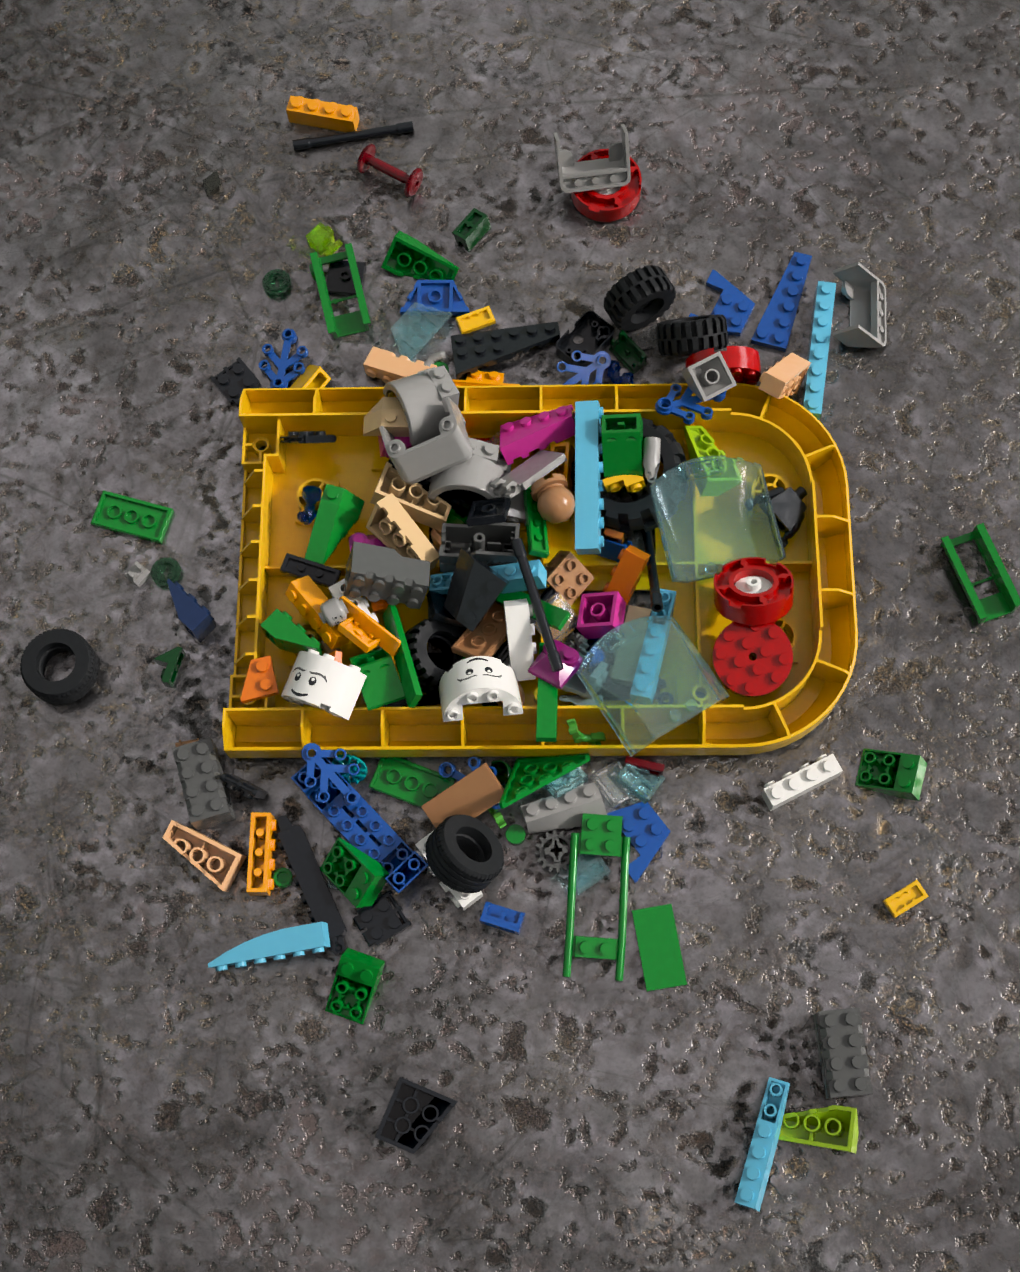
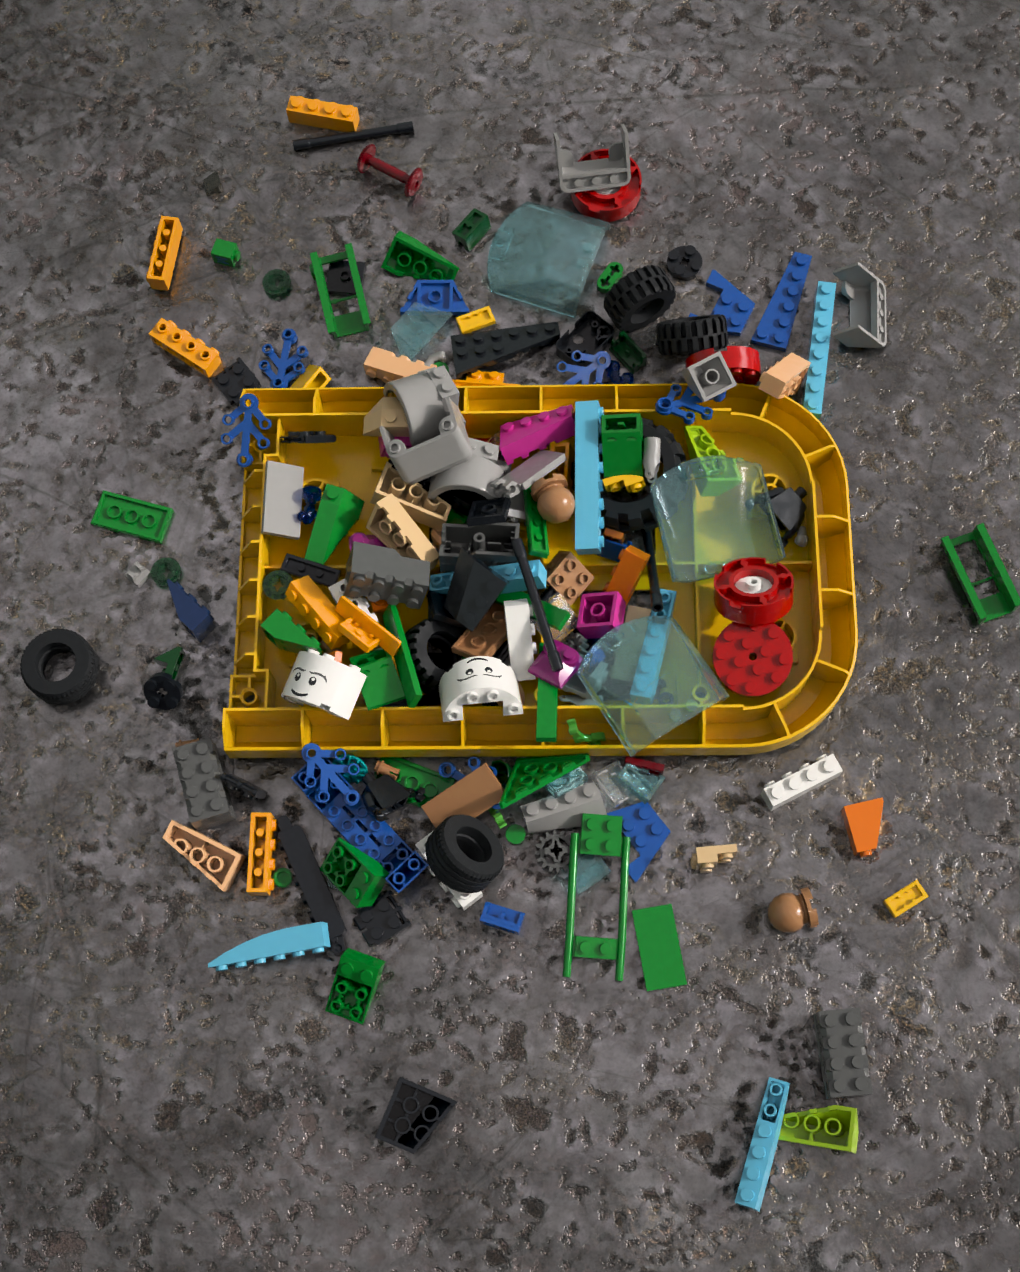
orange wing [240,655,279,704] -> none
clear neon green brick [306,222,343,256] -> none
light grey head [318,597,349,627] -> none
green slope [855,748,927,801] -> none
none -> black plate [144,672,183,710]
none -> light orange brick [146,216,183,291]
none -> light orange brick [148,318,222,378]
none -> green brick [211,238,241,267]
none -> blue plant [221,393,272,467]
none -> light grey tile [261,460,304,540]
none -> clear green gear [263,570,293,601]
none -> black torso [361,772,425,822]
none -> medium nougat pin [374,760,400,780]
none -> clear light blue windscreen [487,201,611,318]
none -> green beam [597,262,623,294]
none -> black plate [666,245,703,281]
none -> tan plate [690,844,738,873]
none -> medium nougat tile [768,887,819,933]
none -> light grey arm [794,526,809,547]
none -> orange slope [841,797,884,858]

